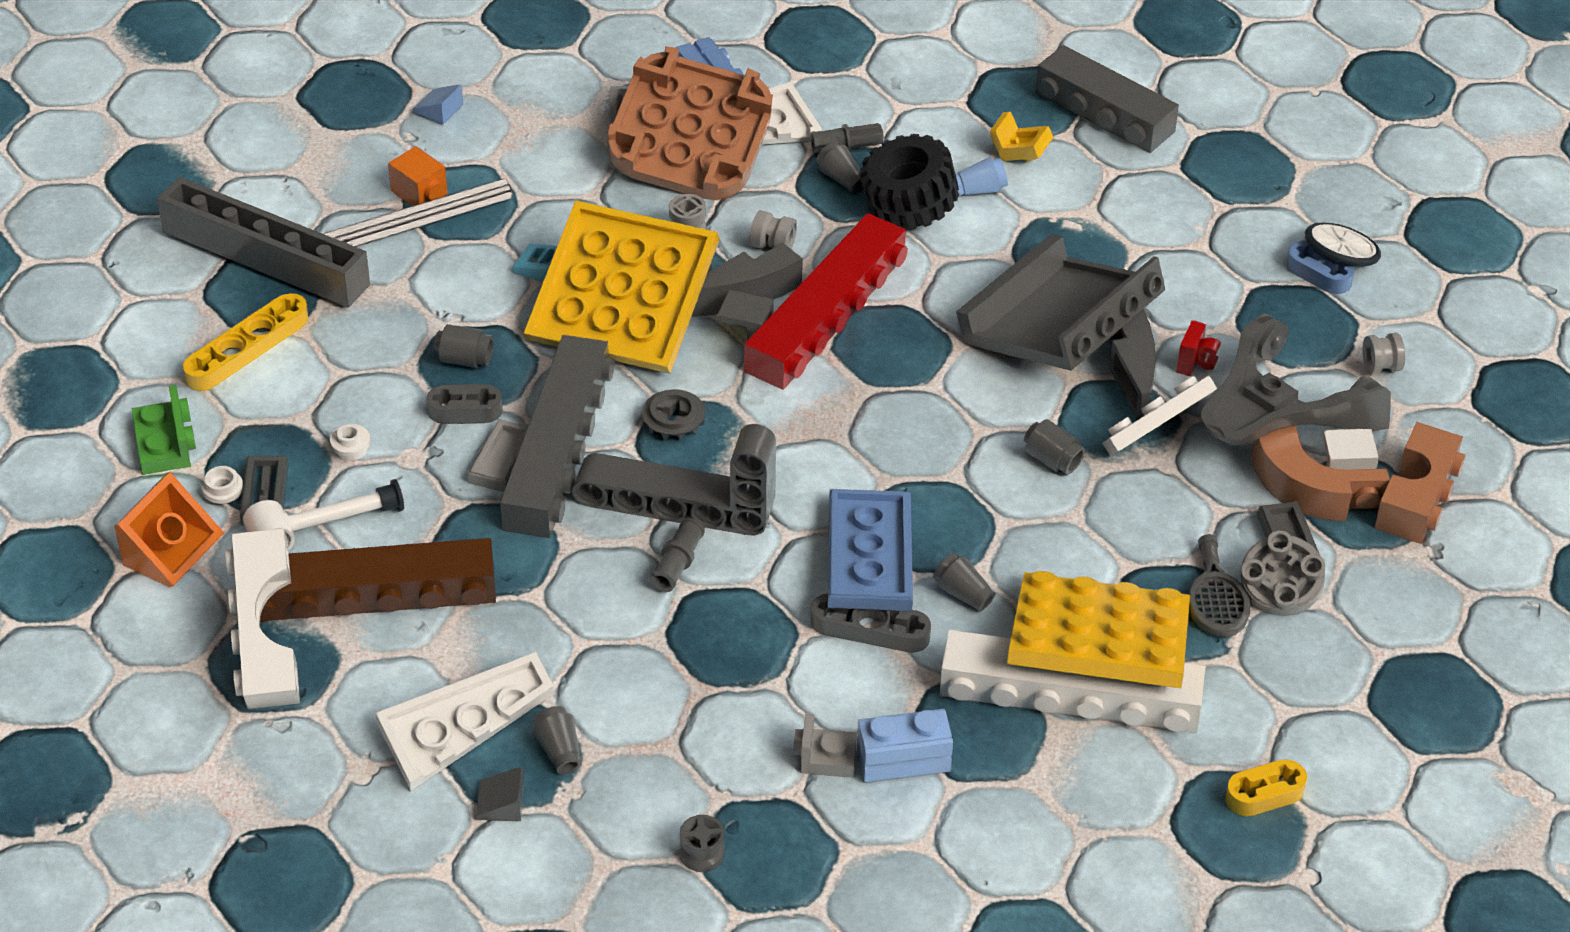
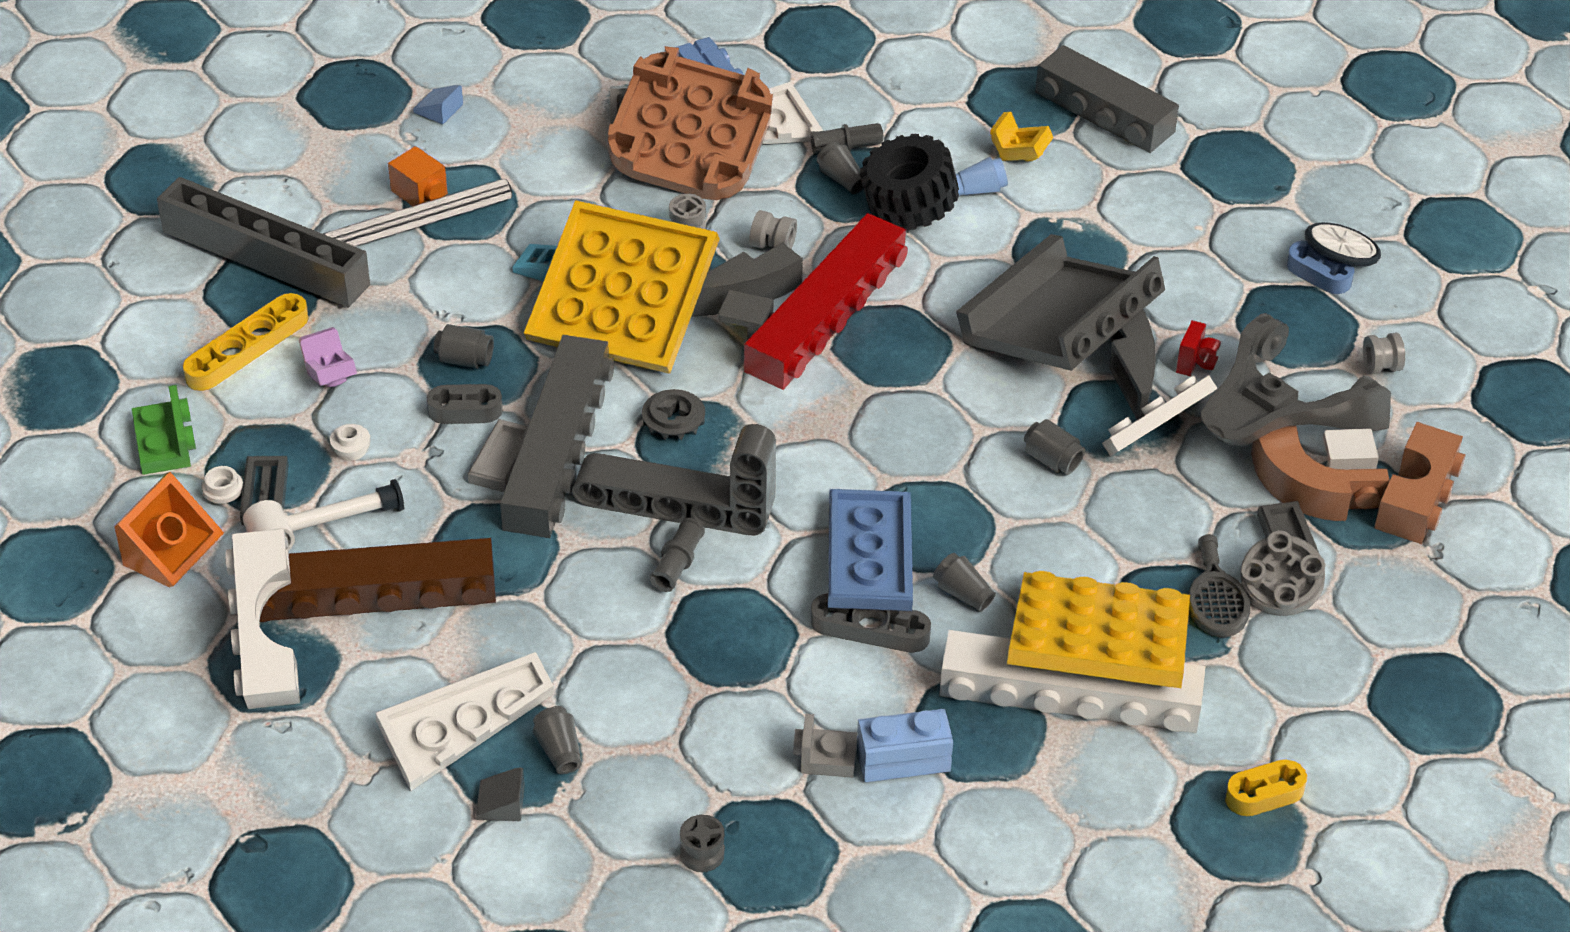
none -> lavender bracket [299,327,357,387]

